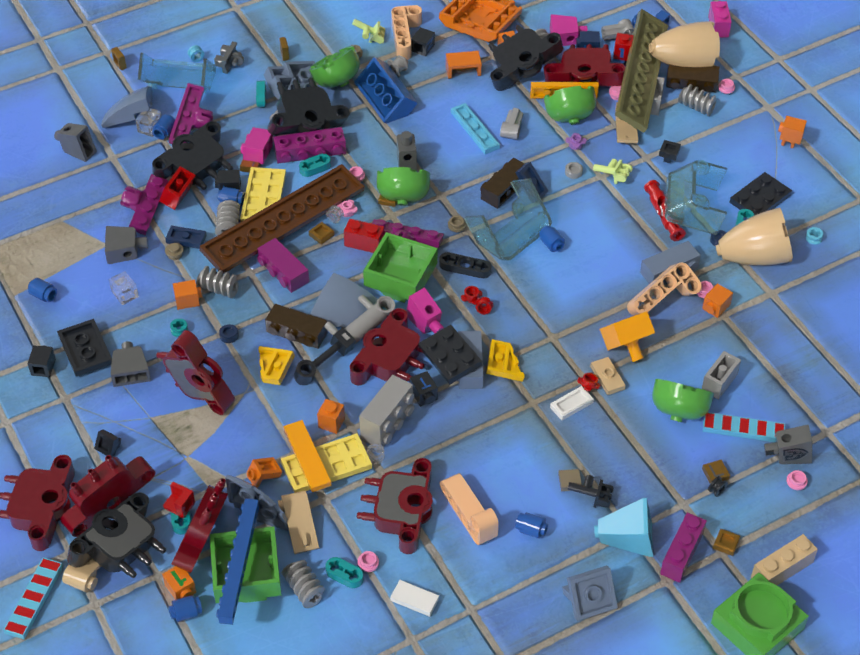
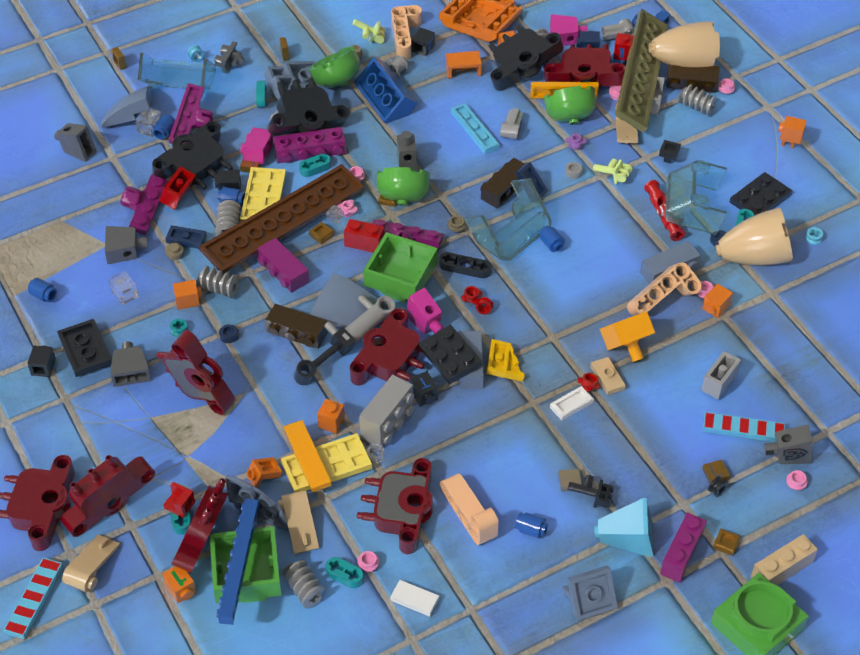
black piece [67,492,166,578] -> none
black tile [94,429,121,456] -> none
blue brick [168,595,202,622] -> none
yellow wing [258,346,295,385] -> none
bright green cylinder [652,379,714,422] -> none
dark pink brick [708,1,732,38] -> none

